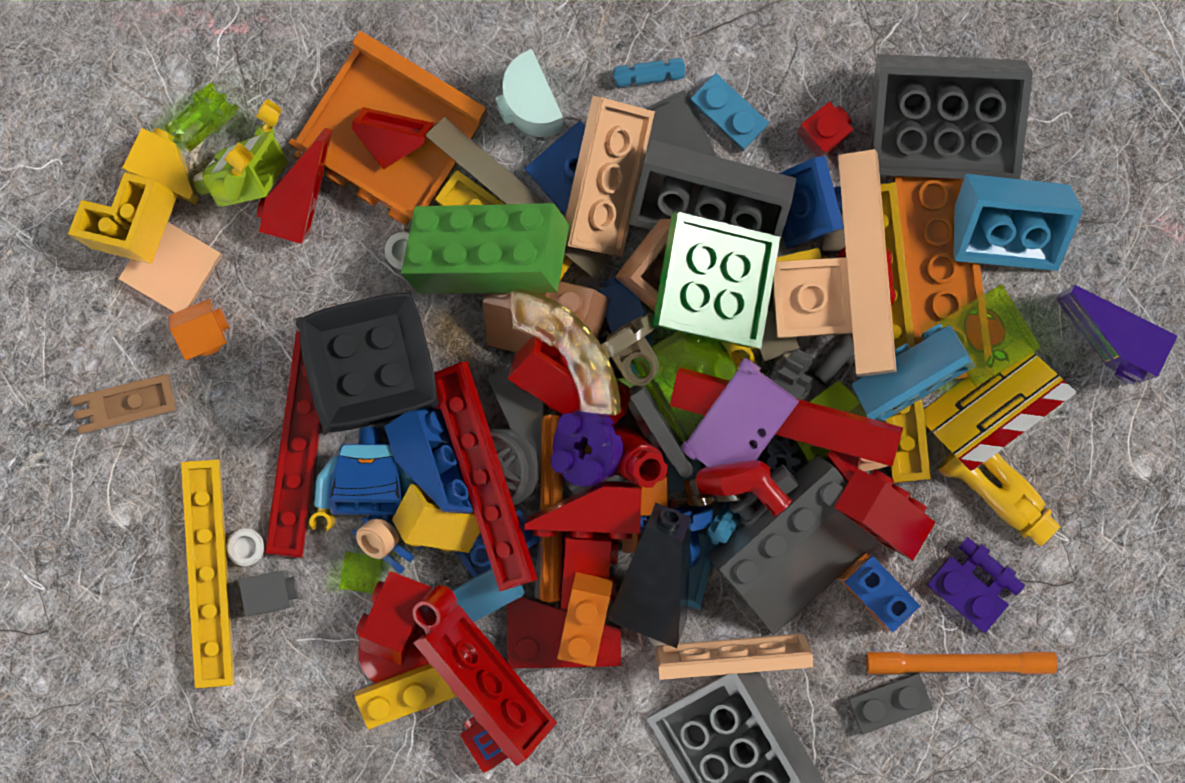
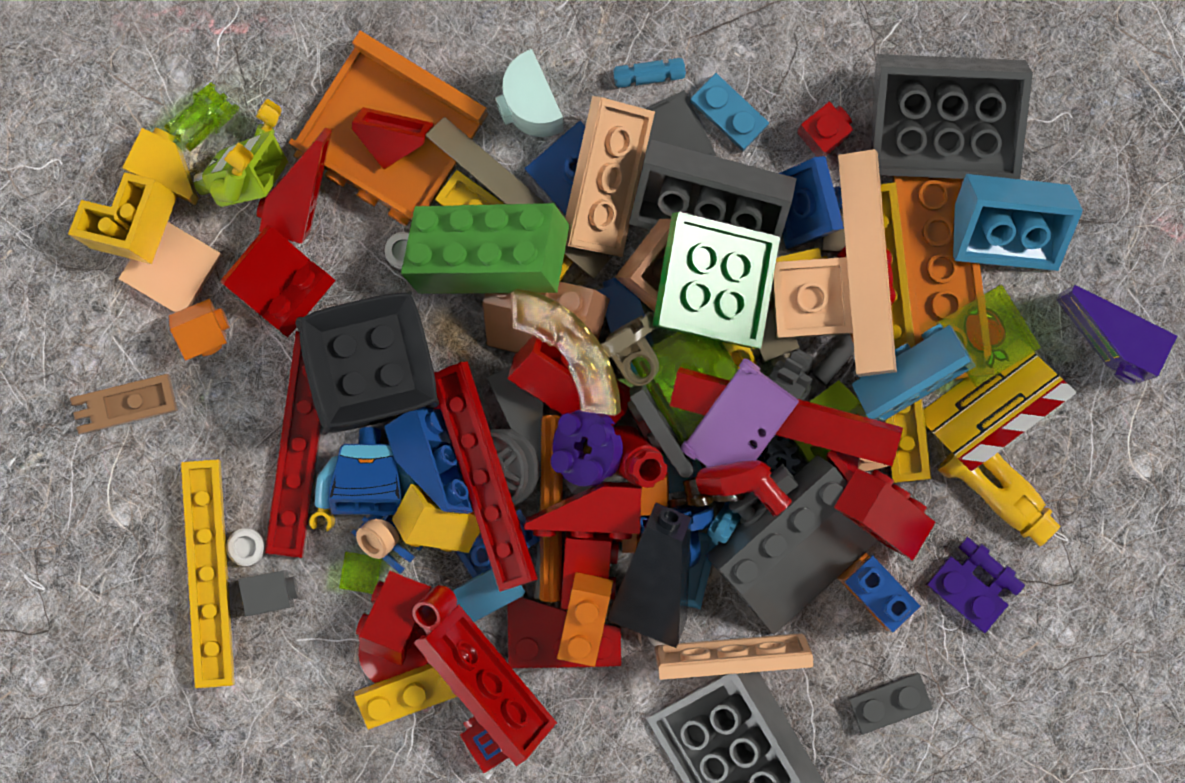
orange piece [866,652,1057,674] -> none
none -> red bracket [221,225,336,338]

